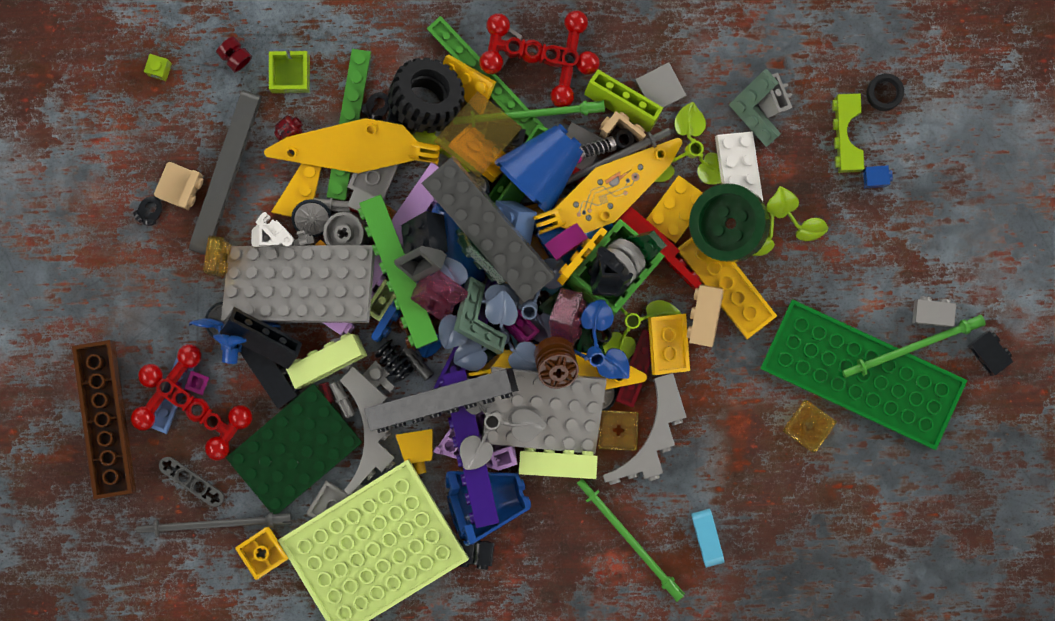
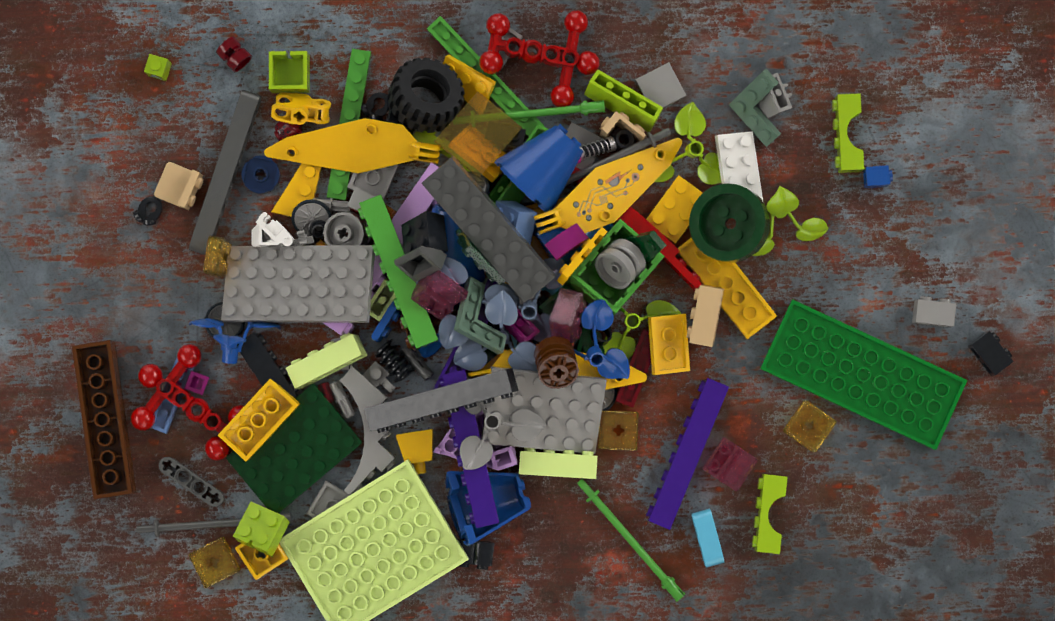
black brick [220,307,302,369] -> none
black piece [588,247,633,298] -> none
light grey arch [603,373,686,485] -> none
bright green bar [842,315,986,378] -> none
black tyre [866,73,905,111] -> none
none -> clear yellow brick [188,537,241,588]
none -> yellow slope [218,378,300,462]
none -> lime piece [233,501,290,557]
none -> dark blue plate [241,155,280,194]
none -> yellow piece [271,92,331,125]
none -> black plate [309,220,326,239]
none -> dark purple brick [646,378,729,530]
none -> clear pink brick [702,437,758,492]
none -> lime arch [752,474,788,554]

